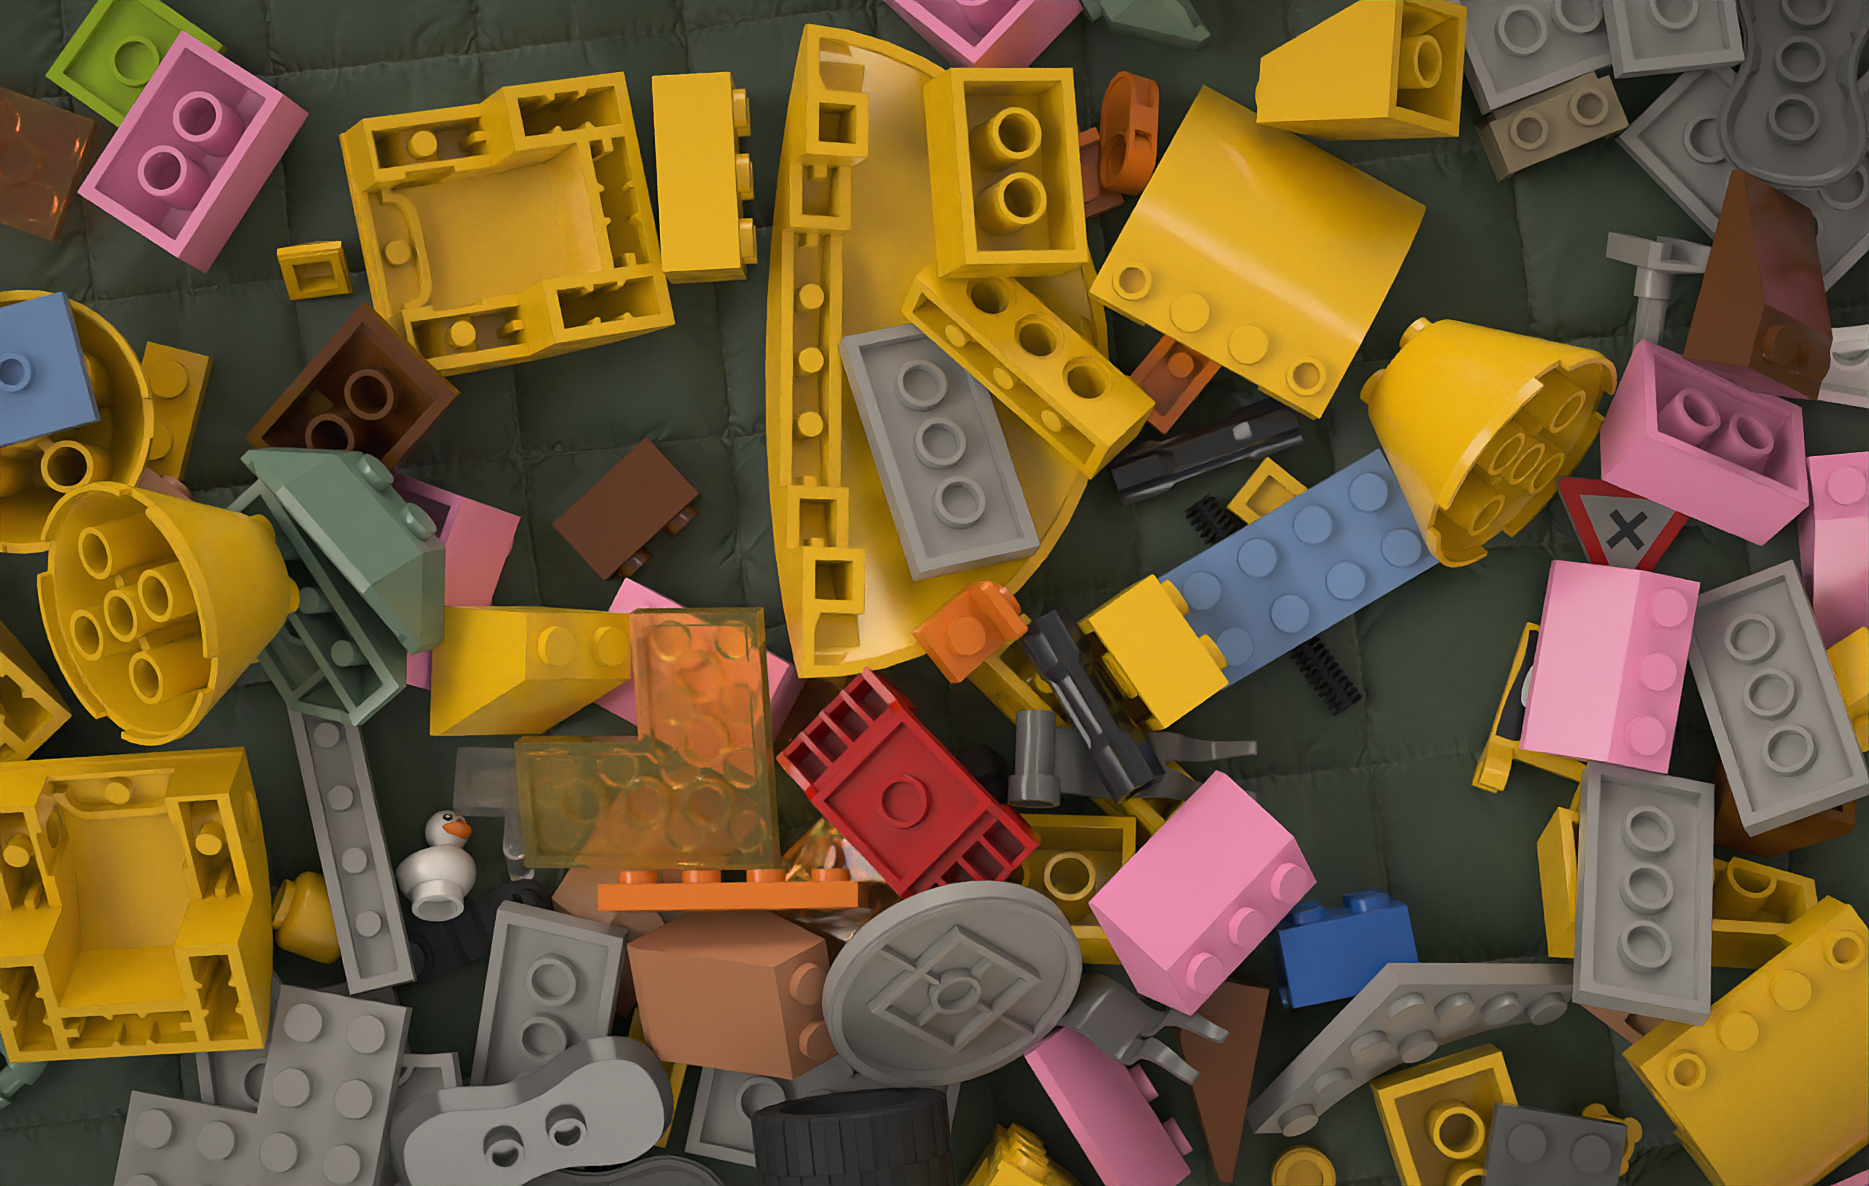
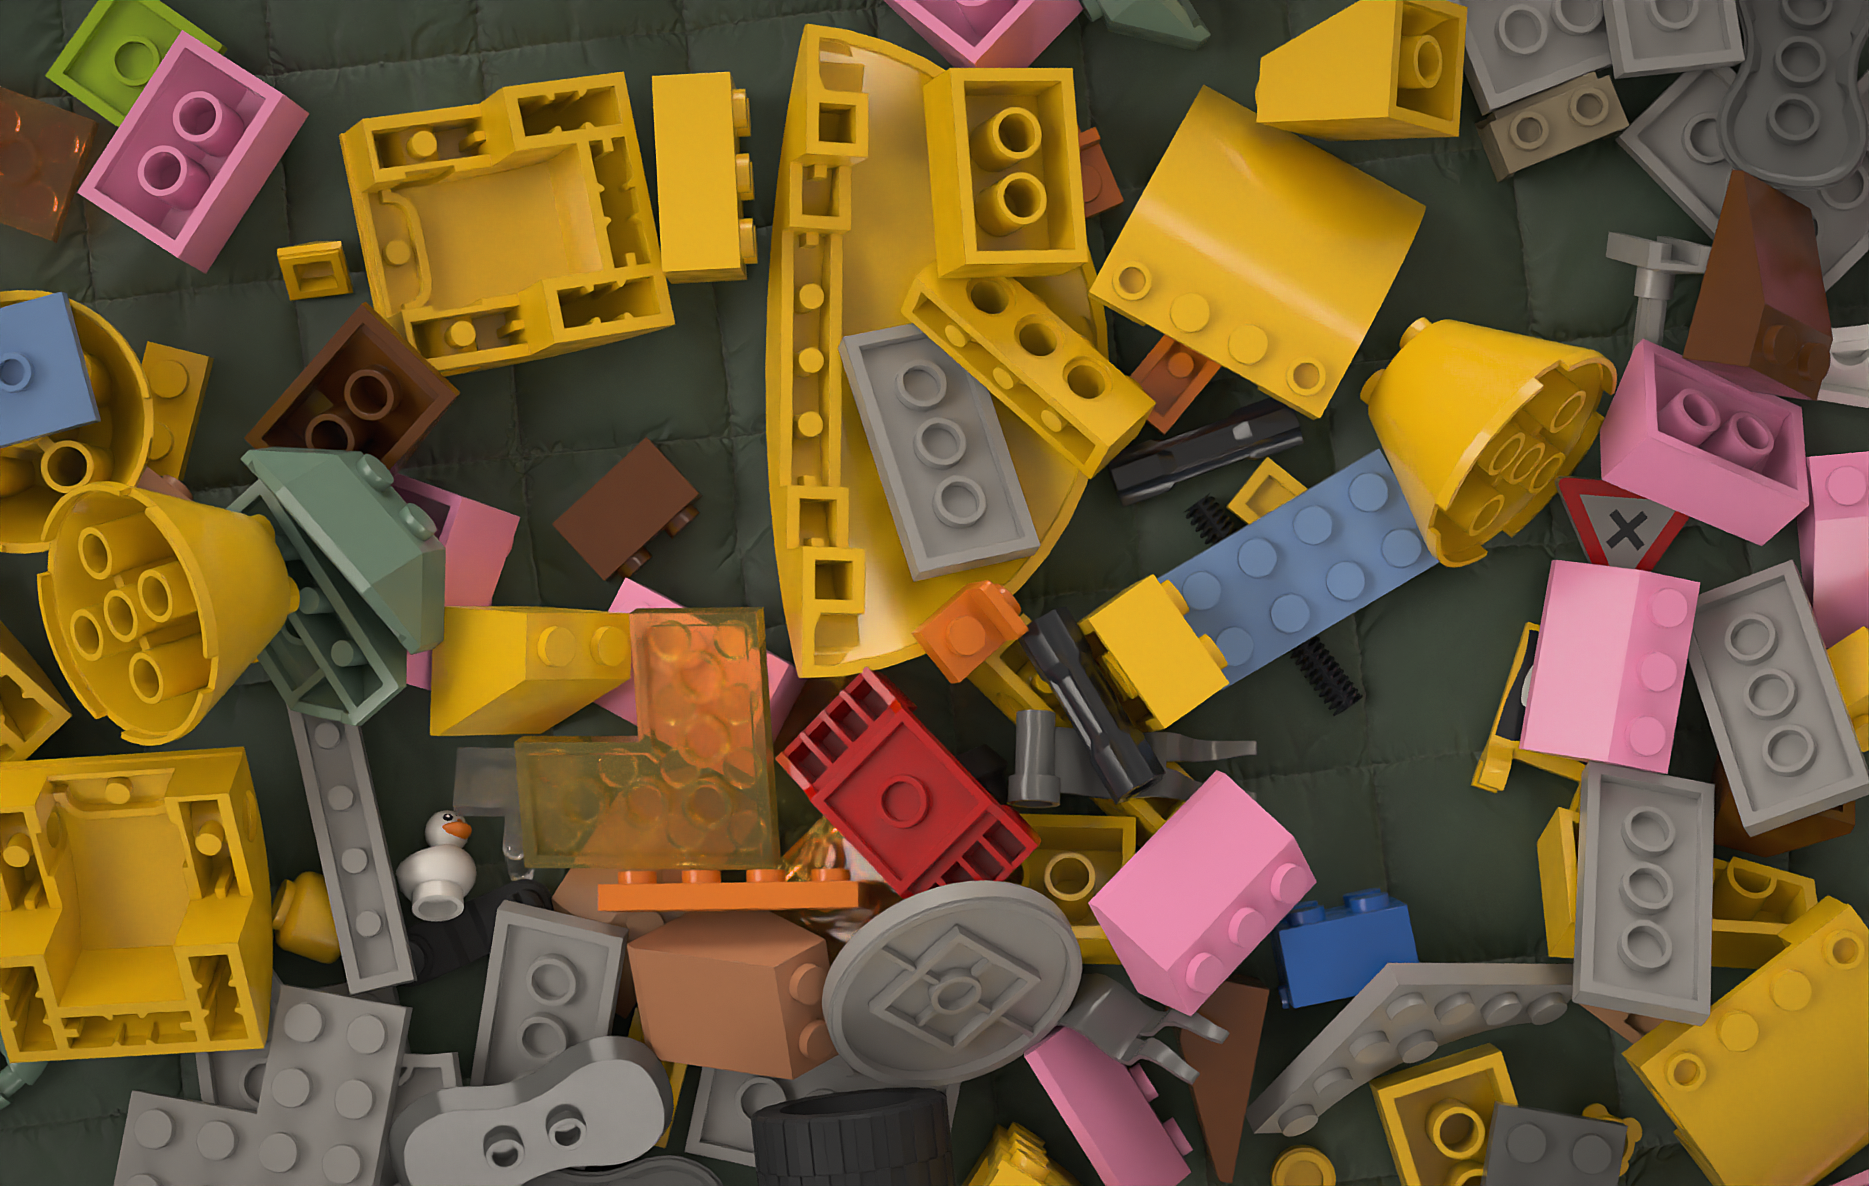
orange piece [1098,71,1159,197] -> none

